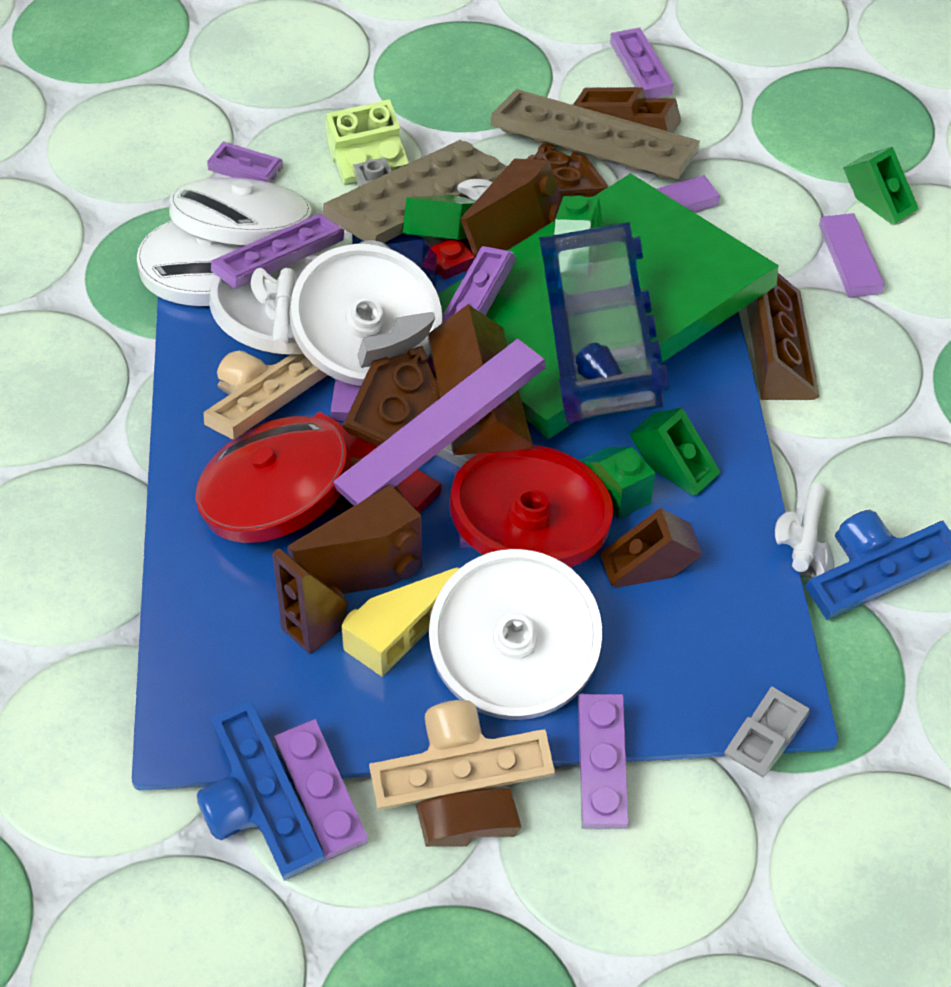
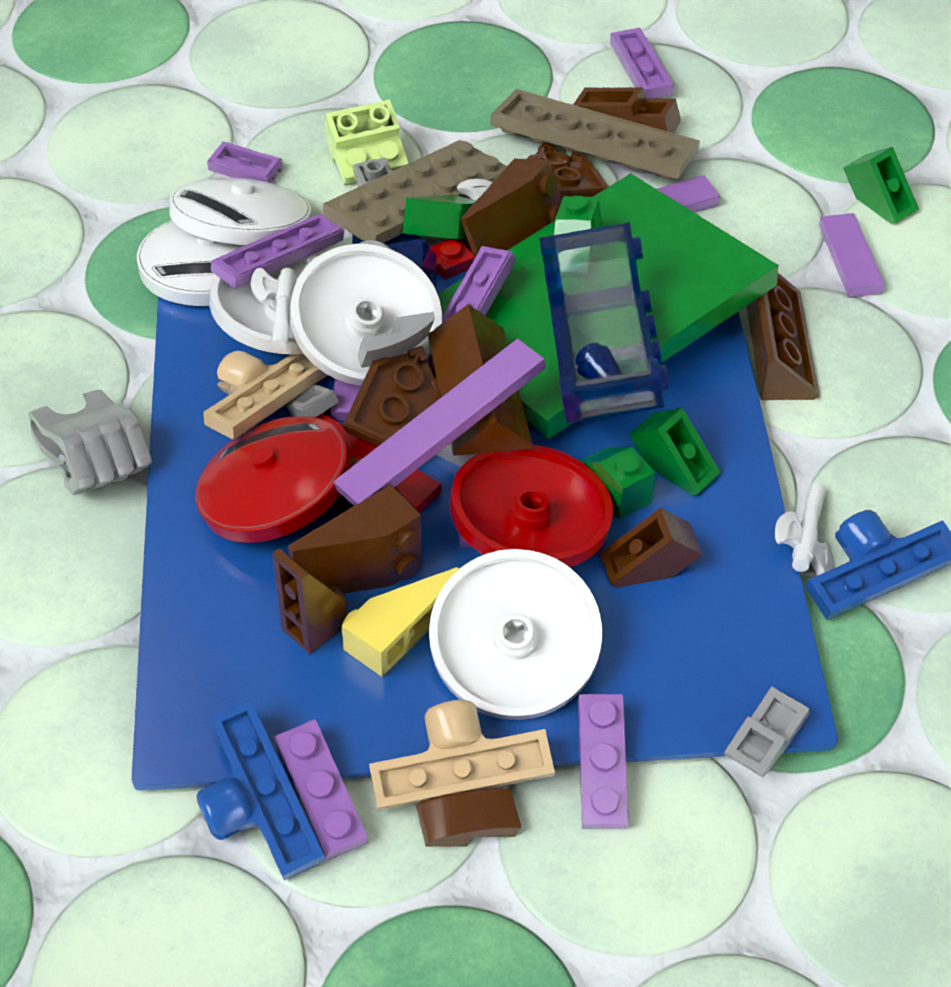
none -> light grey piece [29,390,152,495]
none -> light grey tile [286,385,339,417]

